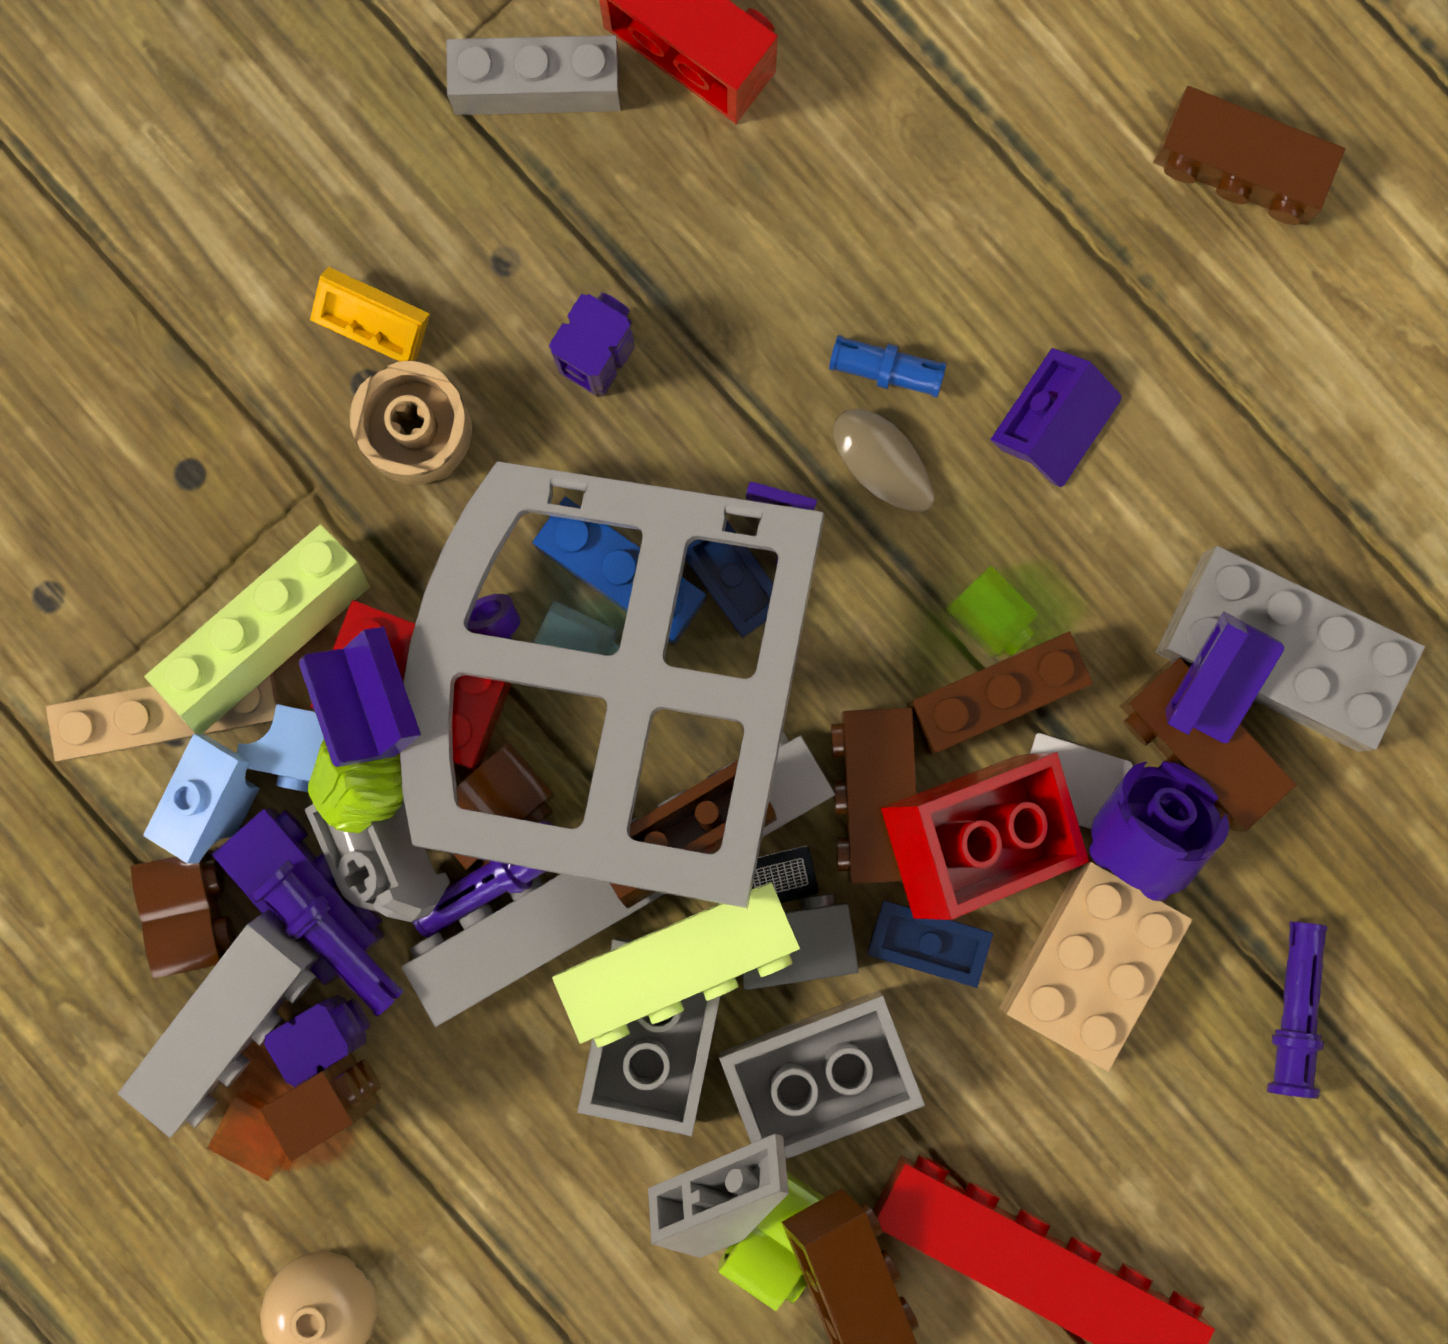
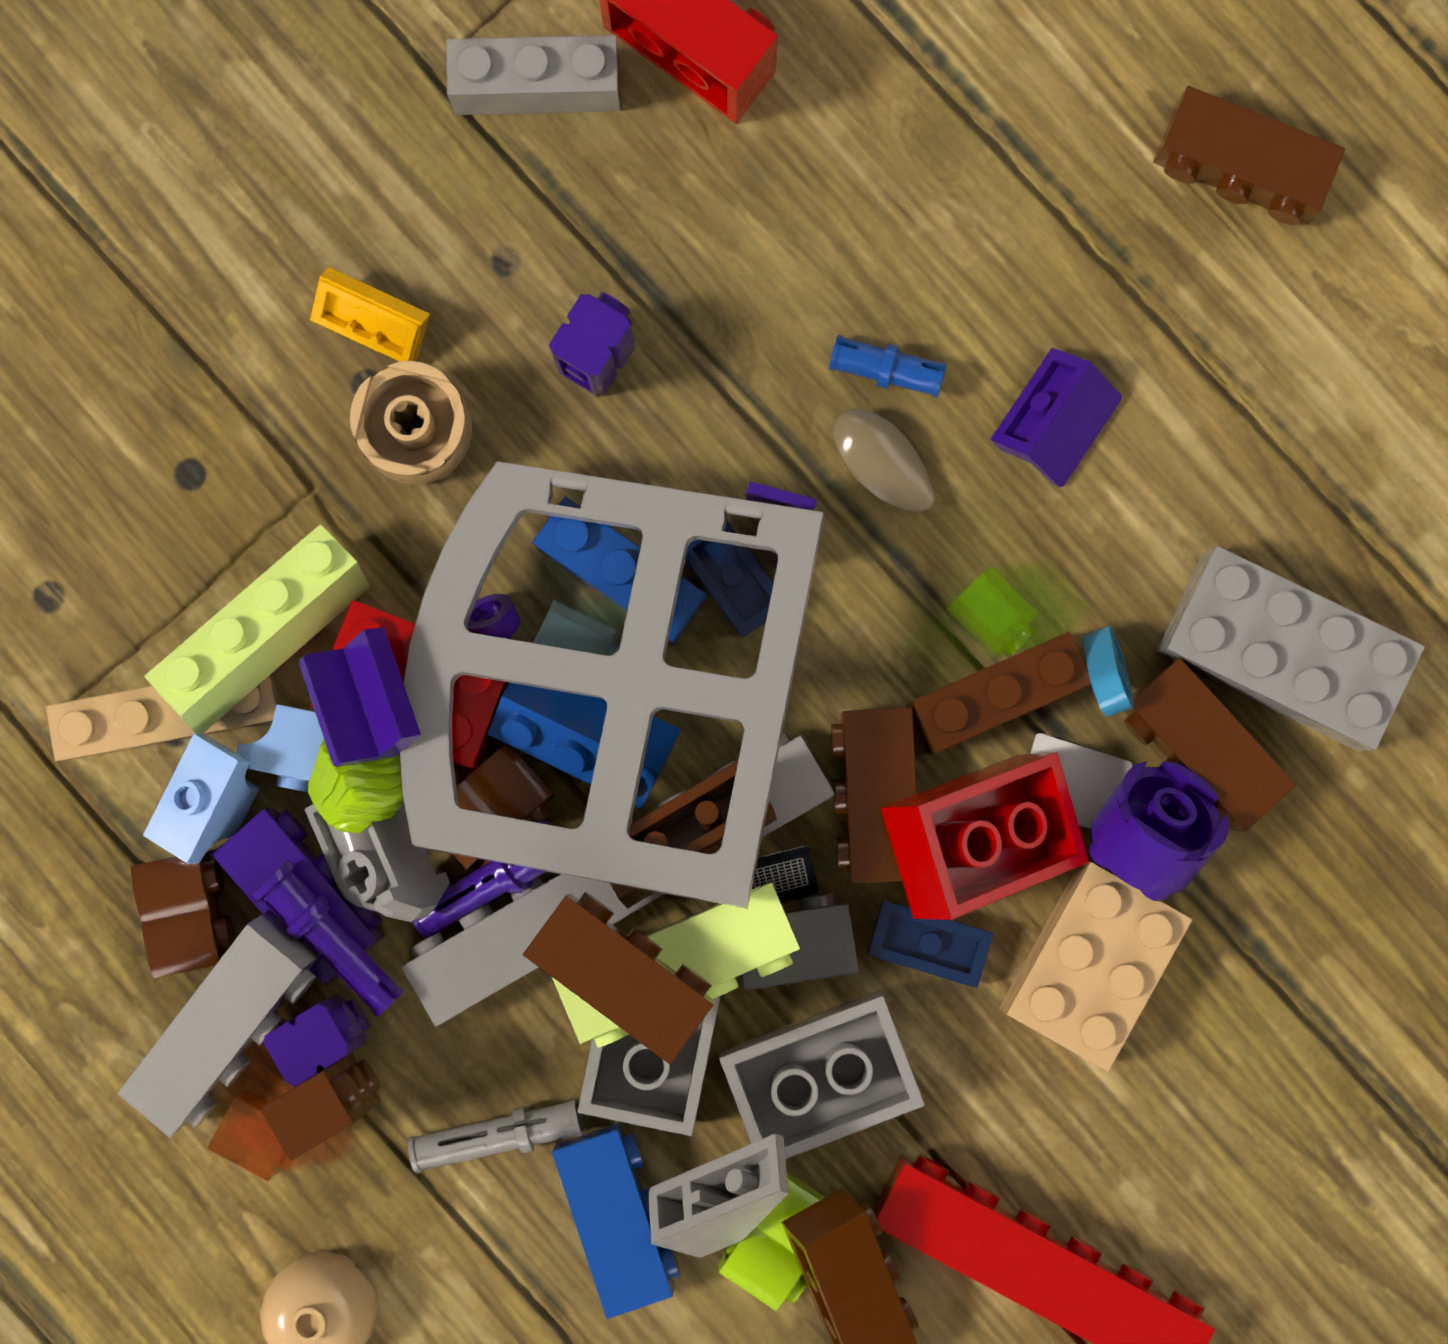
dark purple panel [1165,611,1284,743] -> none
dark purple pin [1267,921,1327,1099] -> none
none -> light grey pin [407,1099,584,1174]
none -> blue brick [488,683,681,809]
none -> reddish brown brick [522,892,714,1065]
none -> blue brick [552,1122,681,1319]
none -> dark azure beam [1083,626,1134,717]

